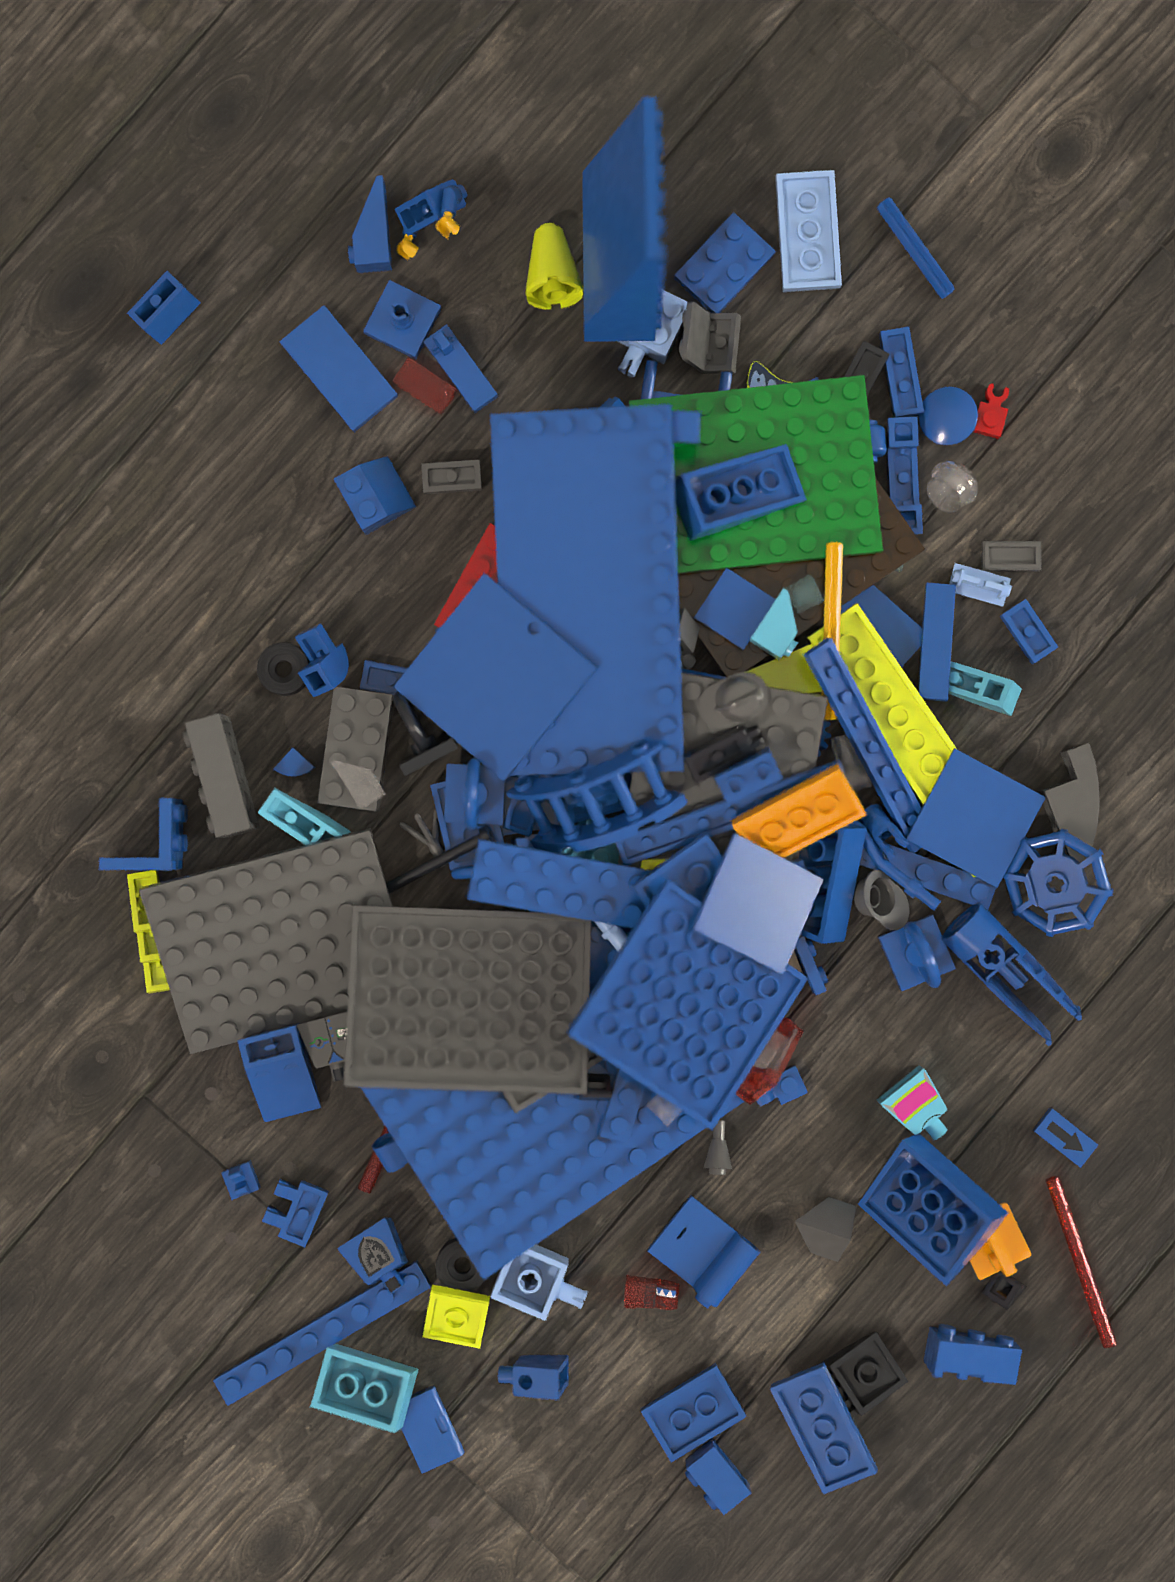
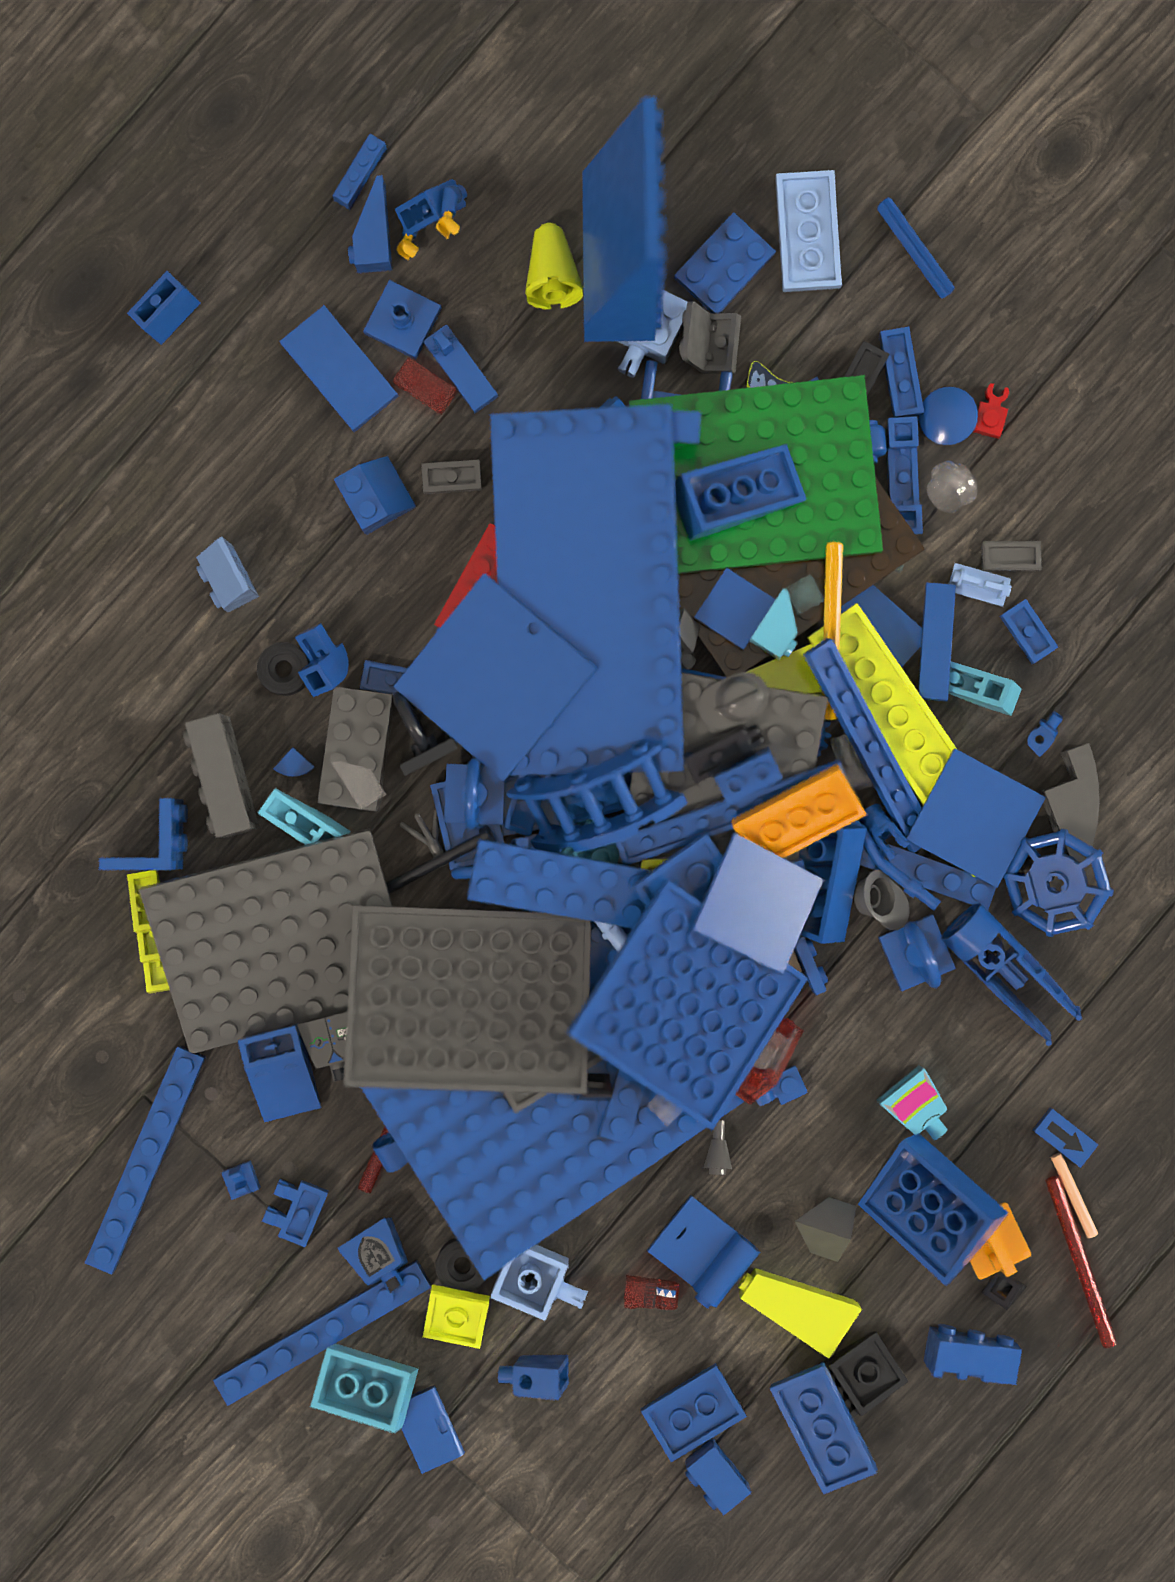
none -> blue plate [85,1046,206,1275]
none -> medium blue slope [196,537,259,612]
none -> blue piece [332,134,387,210]
none -> neon yellow slope [738,1268,862,1358]
none -> blue piece [1028,711,1063,757]
none -> light nougat bar [1051,1153,1098,1238]

